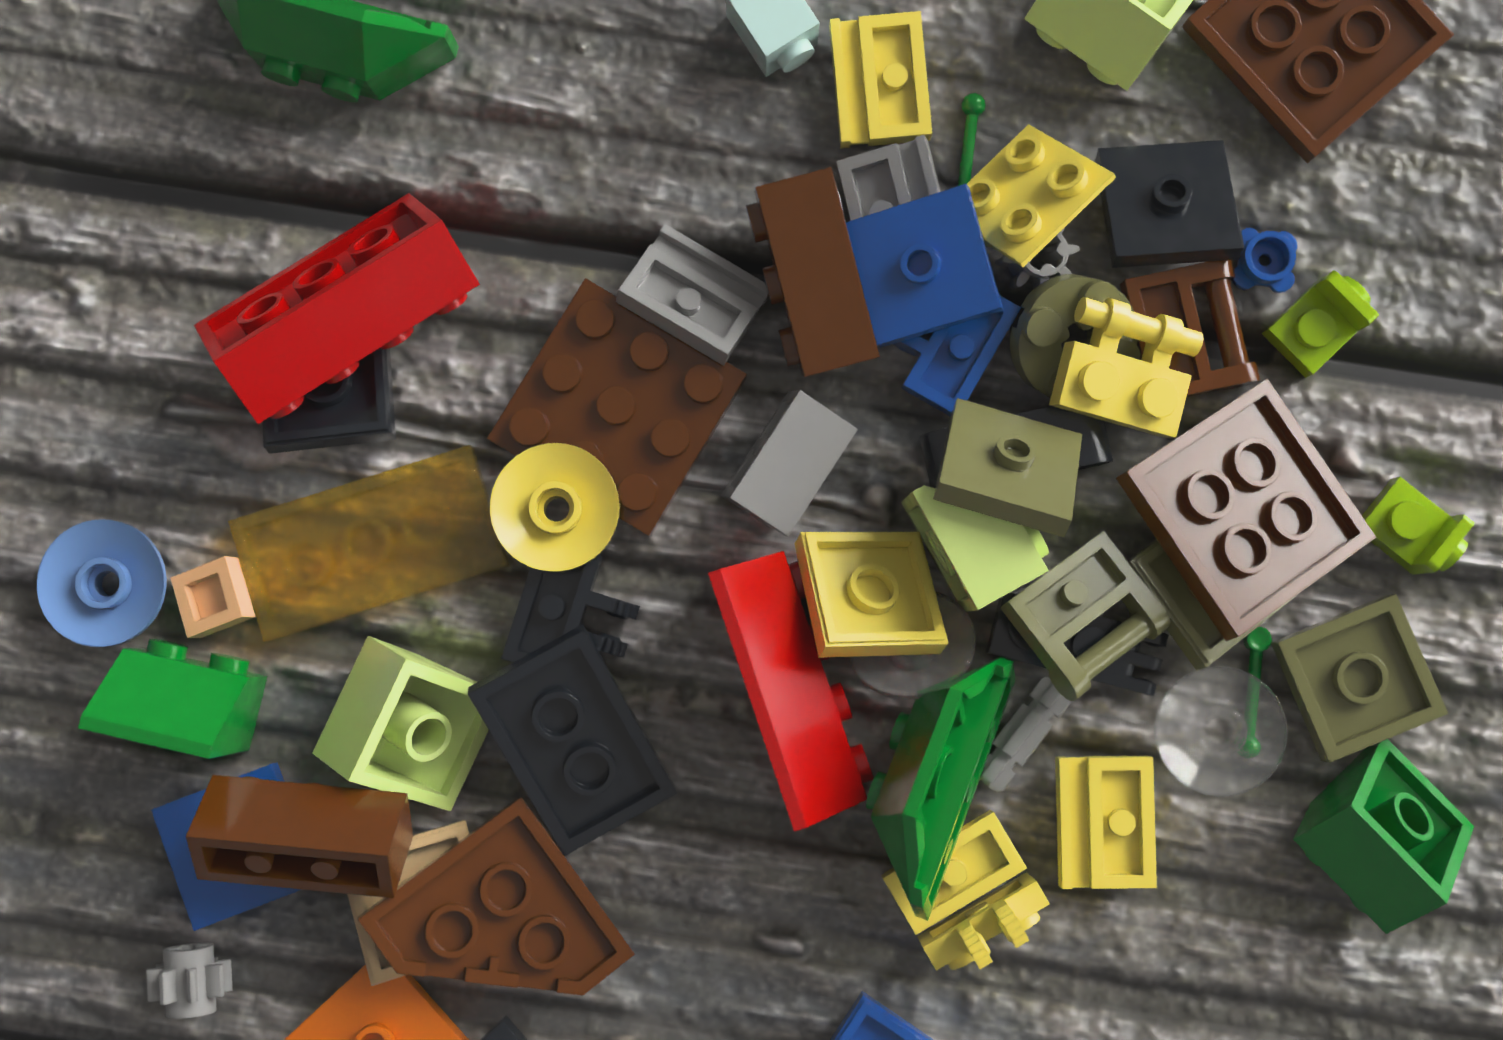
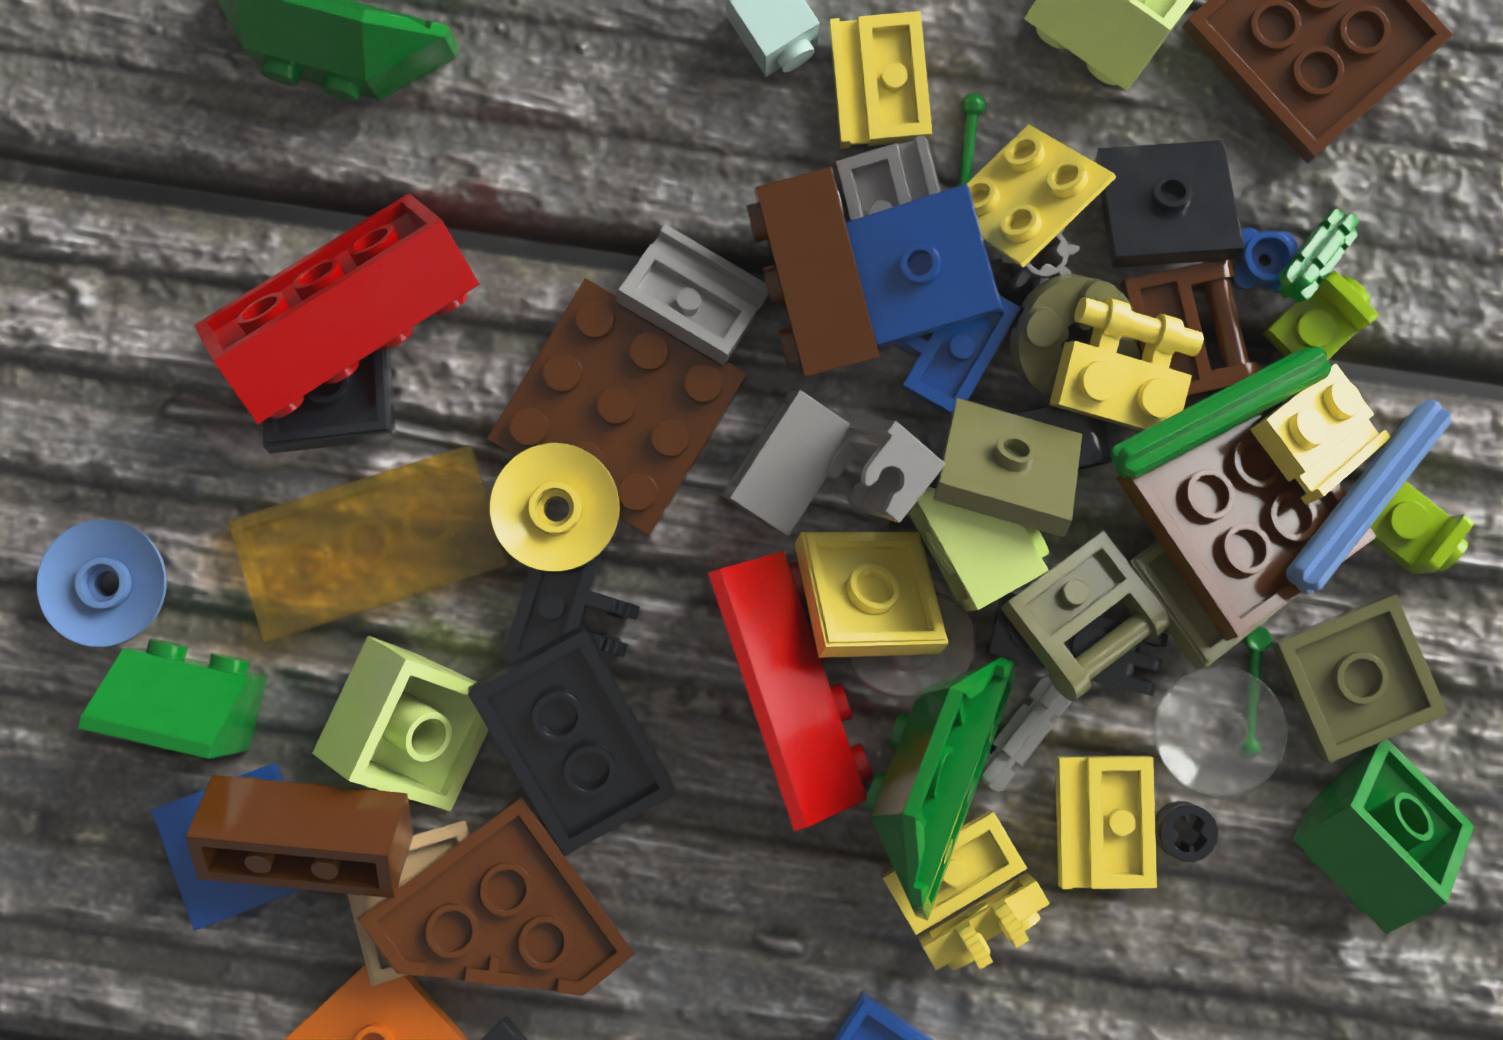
light grey gear [146,943,233,1019] -> none
light nougat plate [170,556,255,638] -> none
none -> light grey hinge [828,417,946,523]
none -> green axle [1111,346,1332,479]
none -> black bush [1155,800,1218,862]
none -> light yellow plate [1250,364,1391,505]
none -> axle [1278,209,1359,303]
none -> medium blue axle [1286,399,1451,594]

